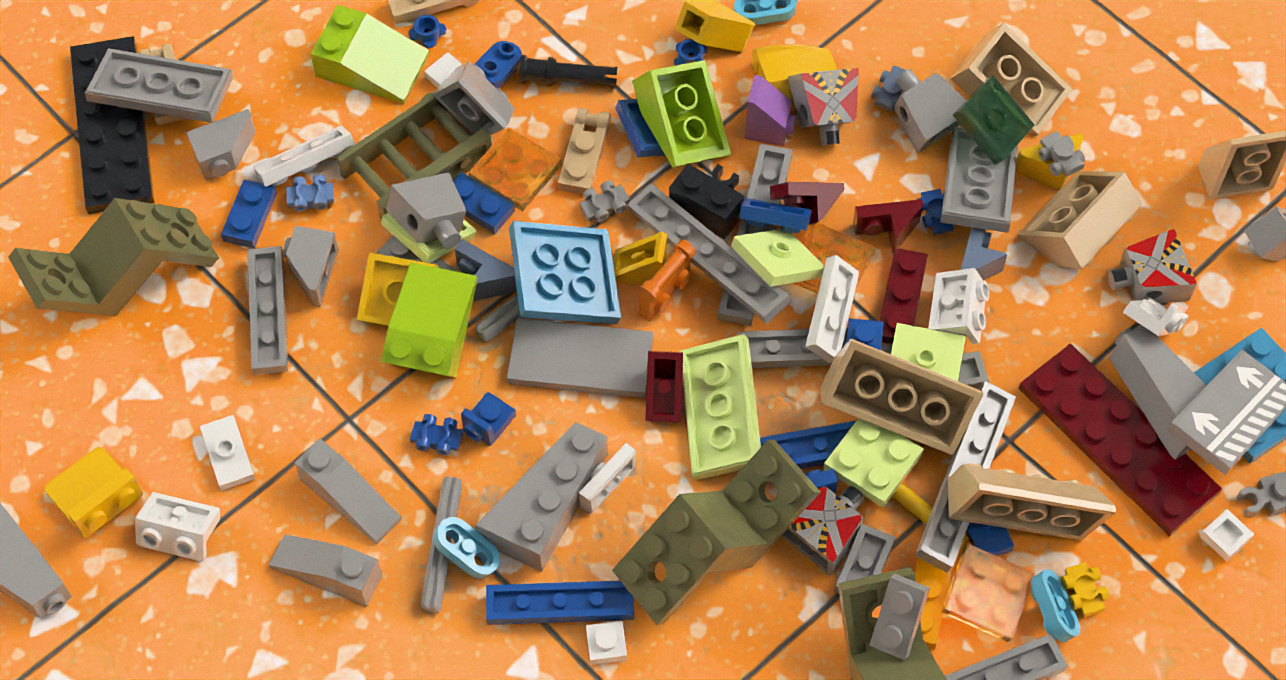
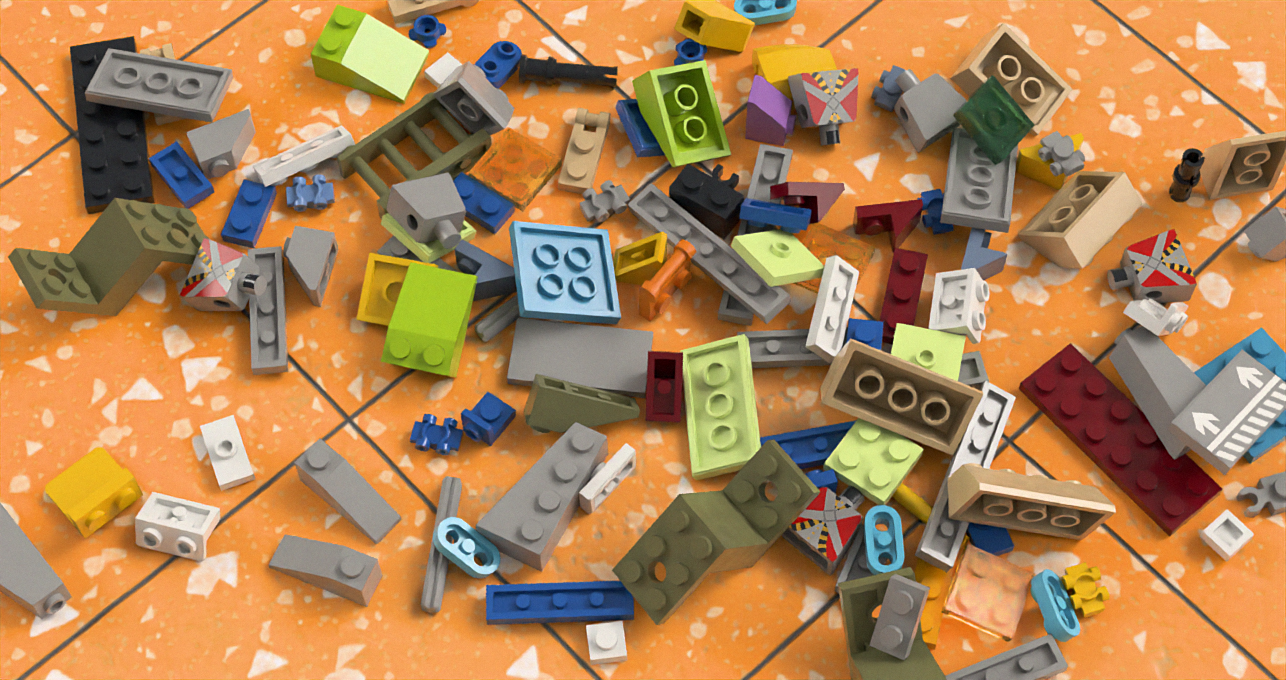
none -> blue plate [149,141,215,209]
none -> light grey torso [179,238,267,311]
none -> olive slope [523,374,640,433]
none -> medium azure plate [863,505,904,575]
none -> black pin [1169,148,1205,202]

